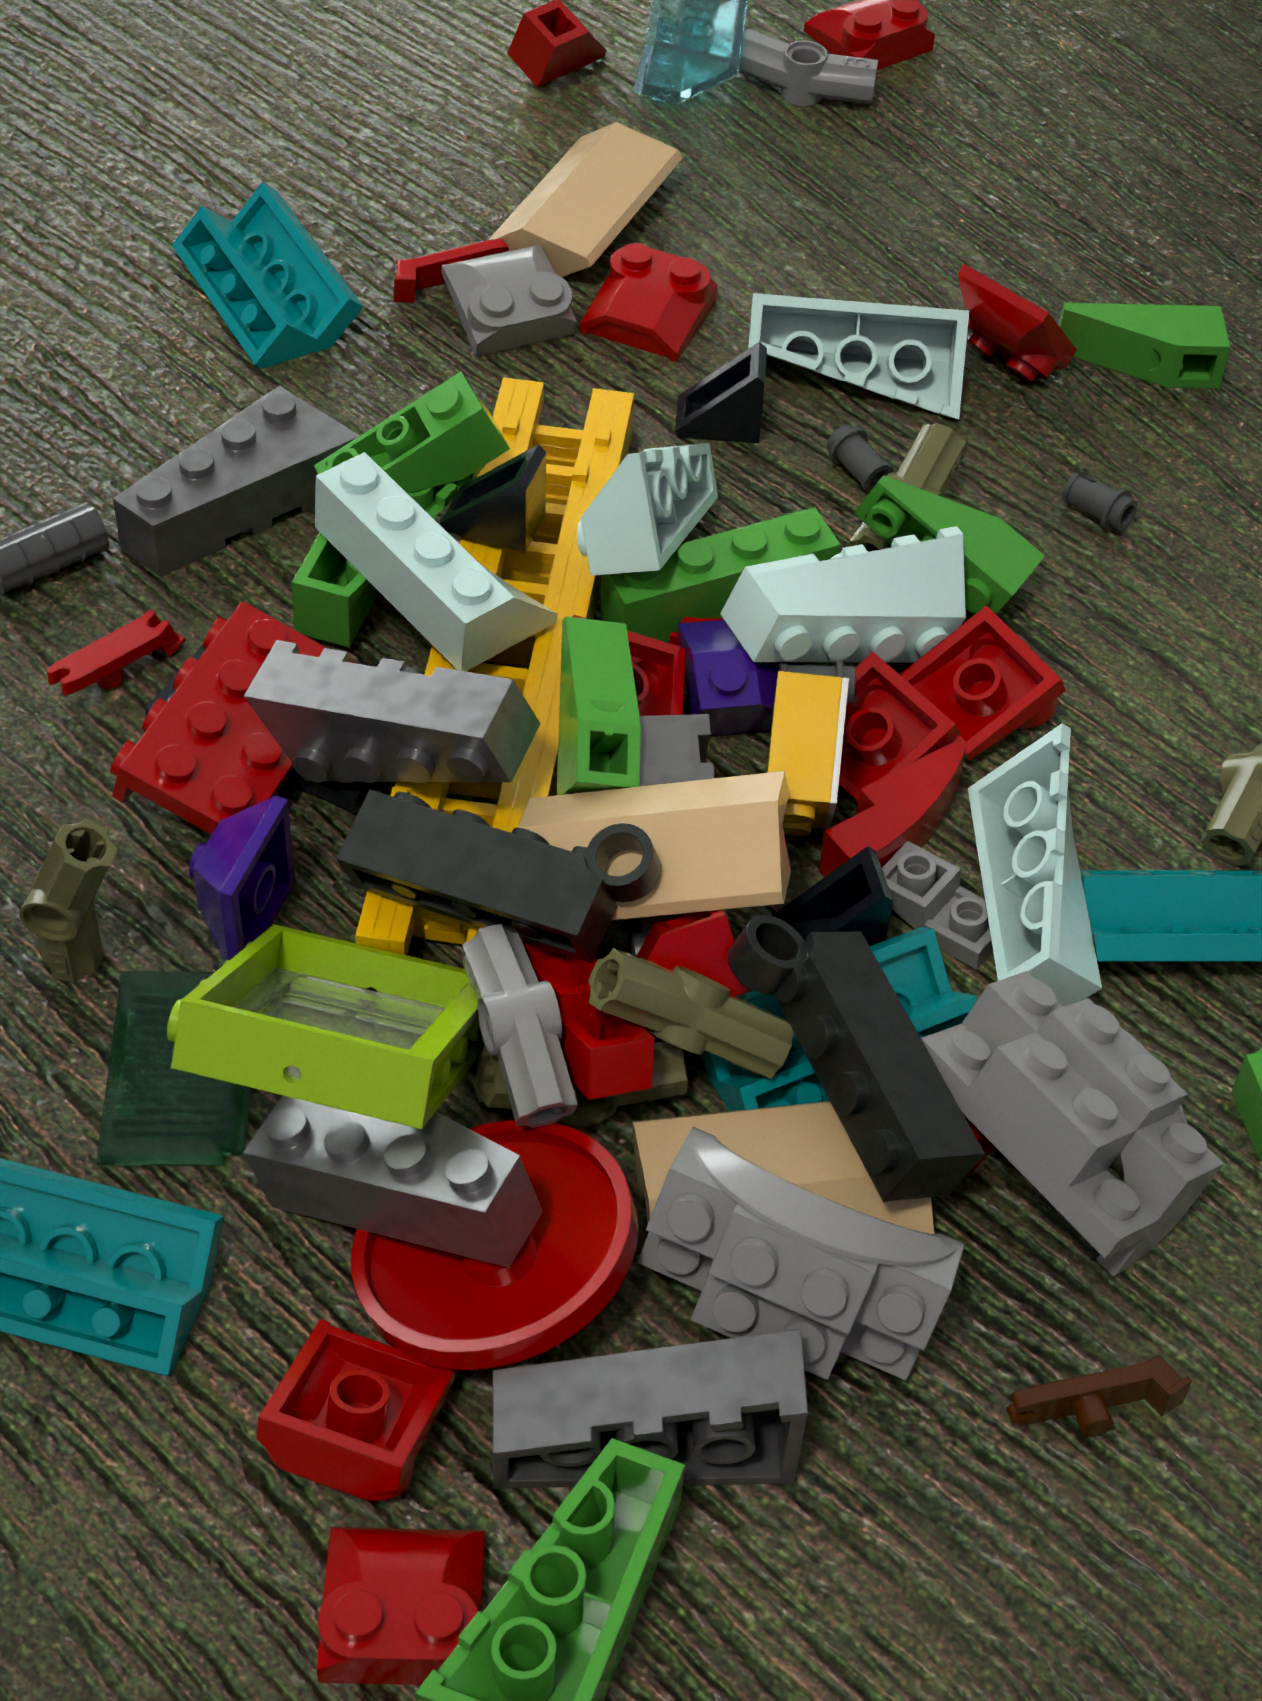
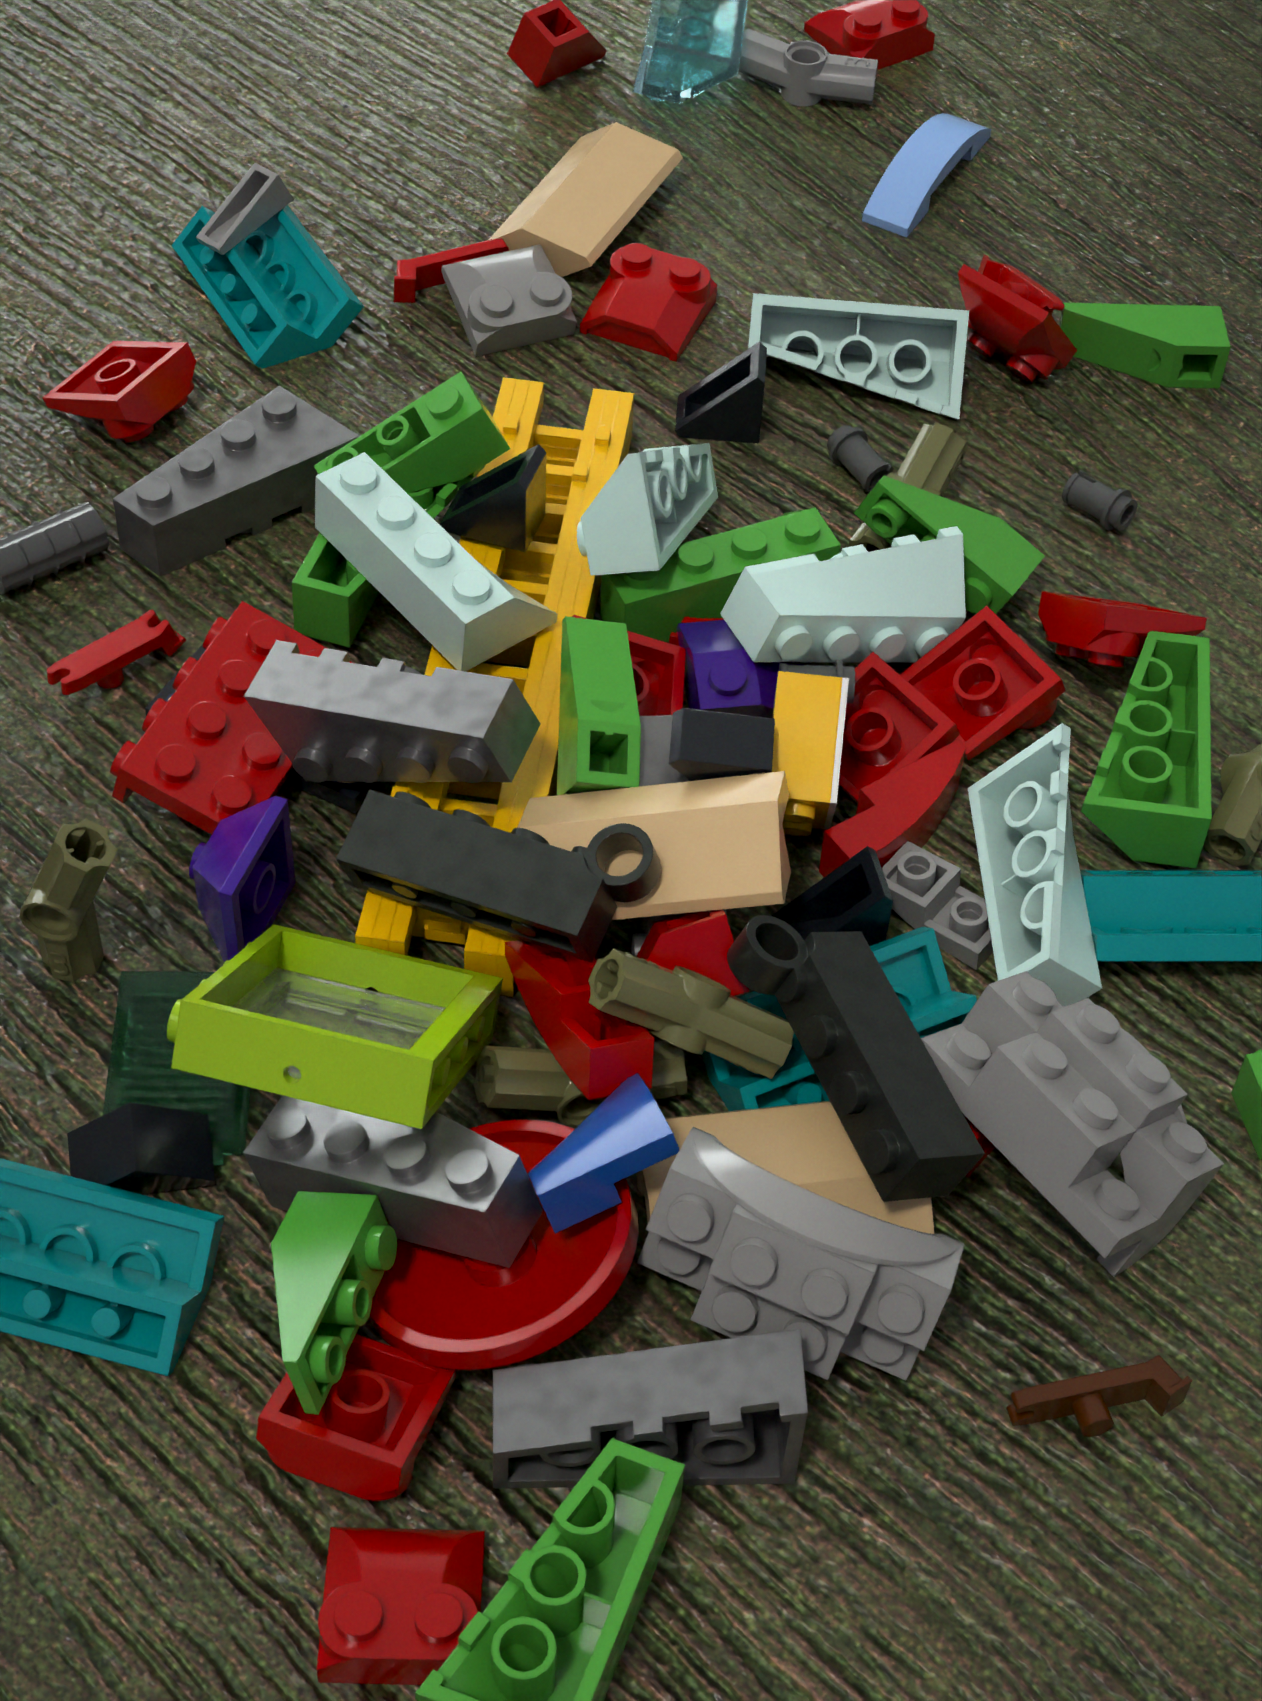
light grey piece [462,924,578,1128] -> none
none -> red slope [43,341,196,442]
none -> black slope [67,1102,216,1195]
none -> light grey piece [196,163,294,255]
none -> bright green slope [271,1191,397,1415]
none -> blue slope [528,1073,680,1233]
none -> black slope [669,708,775,781]
none -> light blue slope [862,113,991,238]
none -> red piece [978,255,1064,316]
none -> red slope [1038,591,1207,667]
none -> bright green wedge [1081,631,1212,868]

